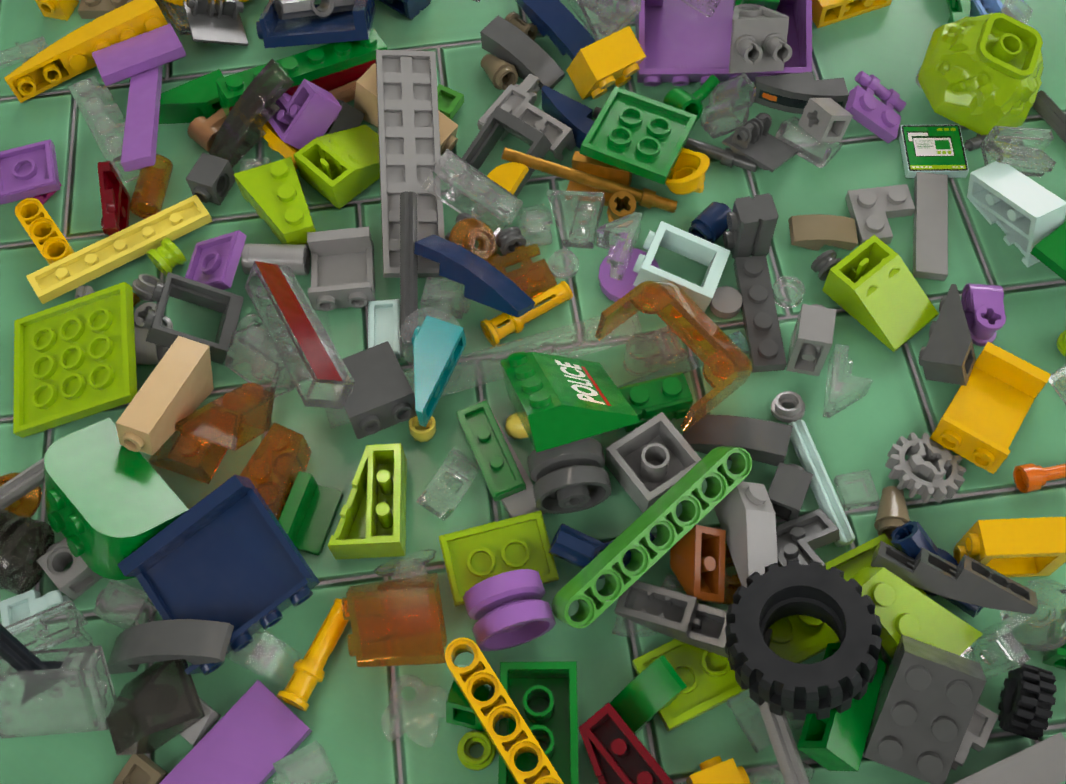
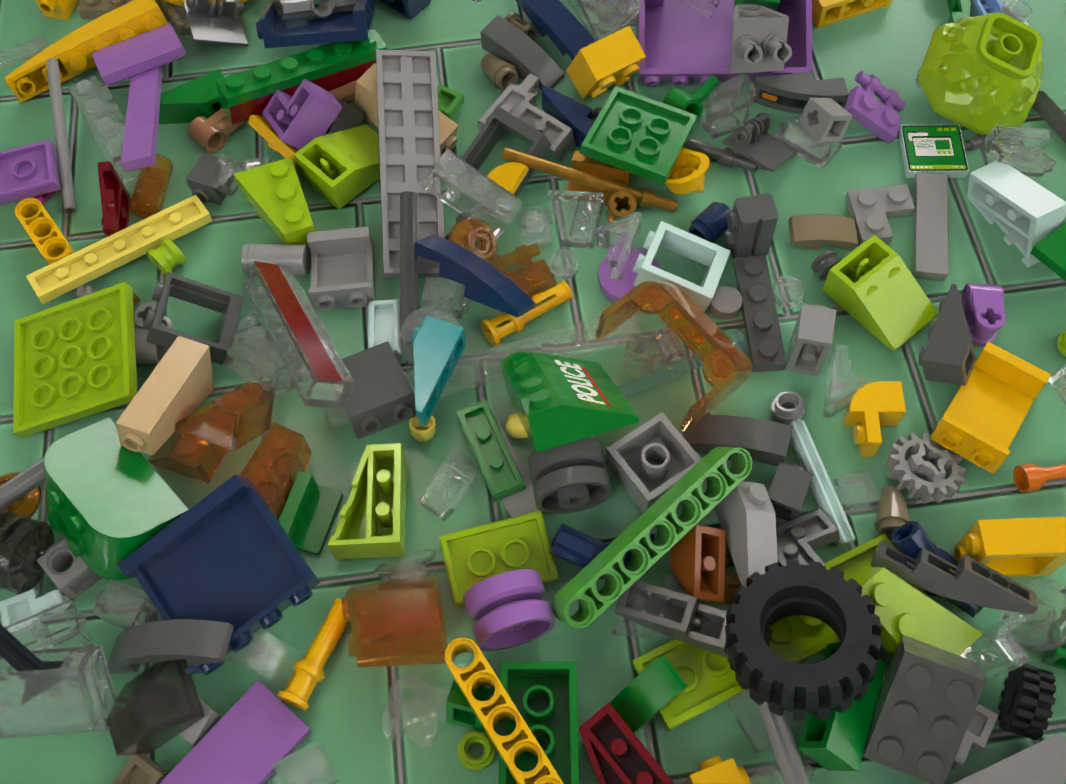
light grey plate [132,274,163,301] -> none
medium lavender tile [185,230,247,290] -> none
clear smoke slope [209,59,294,168] -> none
dark grey bush [495,226,526,256] -> none
green brick [618,372,693,432] -> none
none -> light grey piece [46,58,76,213]
none -> clear slope [211,153,246,197]
none -> yellow brick [843,381,906,457]

